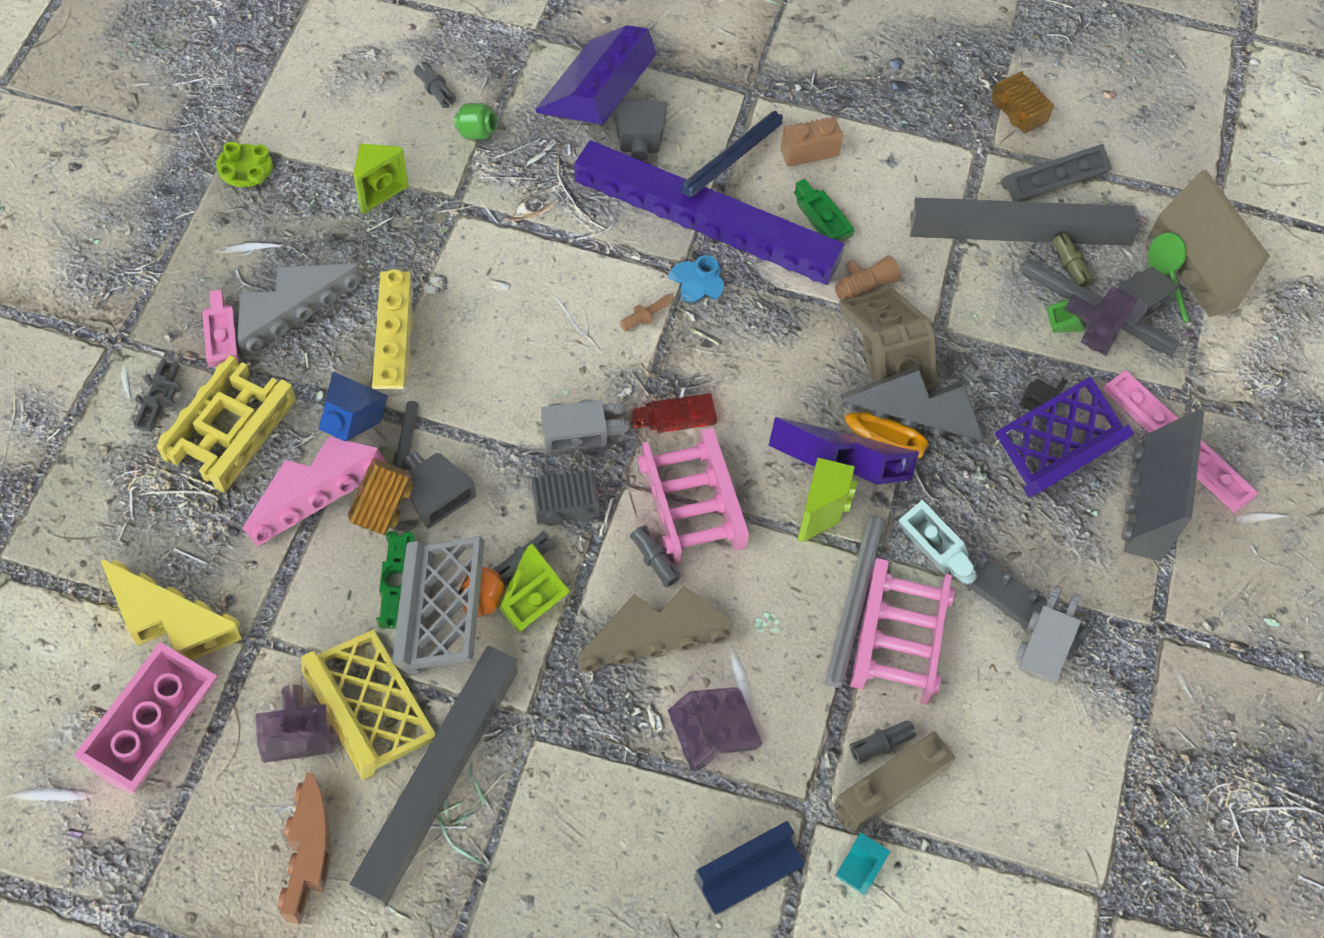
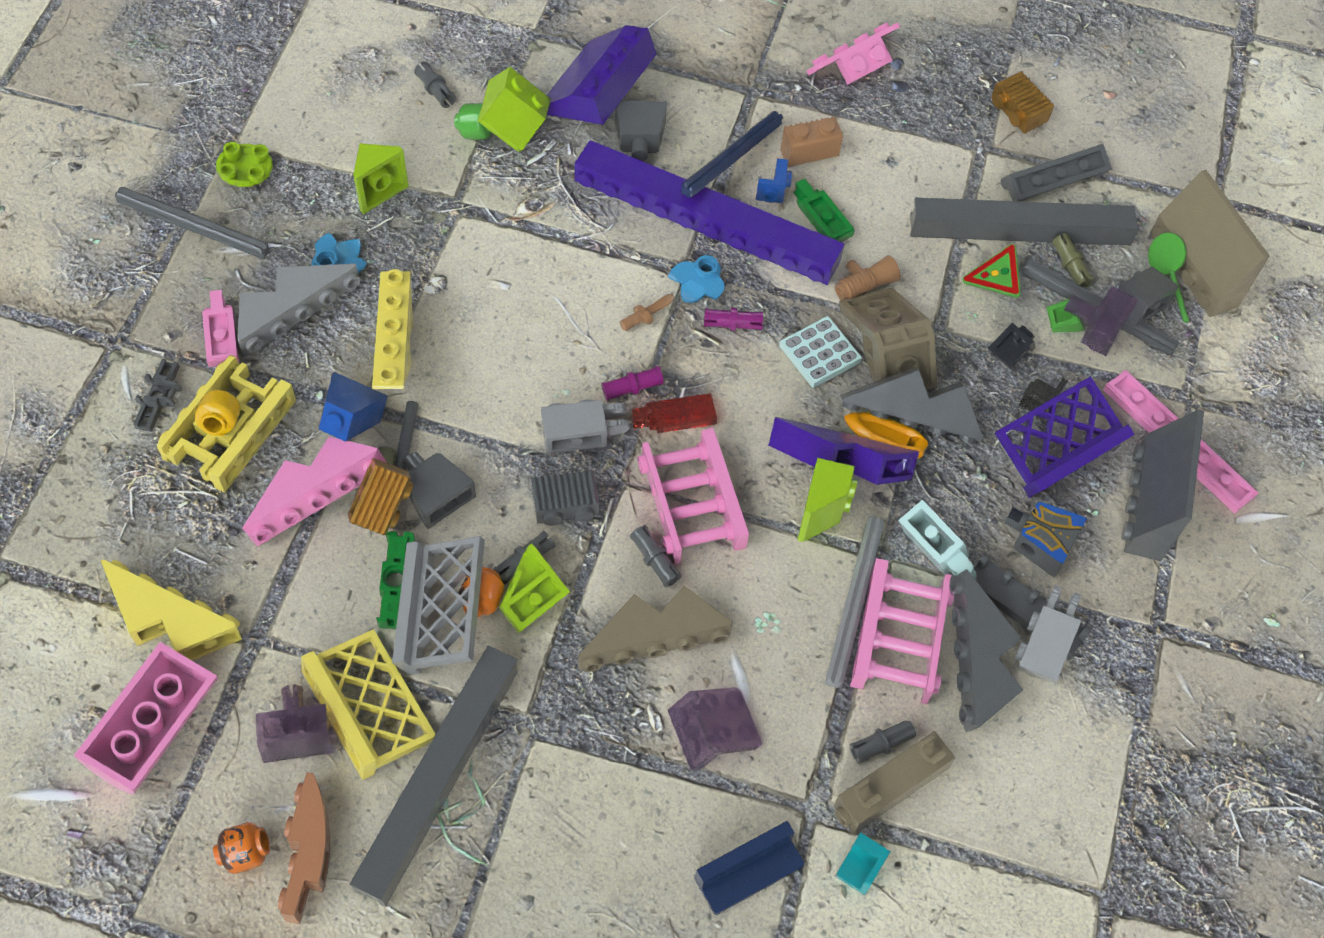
none -> dark grey axle [115,187,270,259]
none -> yellow head [195,390,241,436]
none -> orange head [213,822,270,874]
none -> dark azure plate [312,233,367,273]
none -> lime slope [478,67,551,152]
none -> magenta pin [601,366,664,401]
none -> magenta pin [704,308,763,331]
none -> blue bracket [756,158,792,203]
none -> tile [779,316,862,389]
none -> bright pink bracket [807,22,900,85]
none -> dark grey slope [949,569,1023,732]
none -> piece [963,244,1021,298]
none -> black bracket [988,323,1036,369]
none -> torso [1004,502,1087,578]

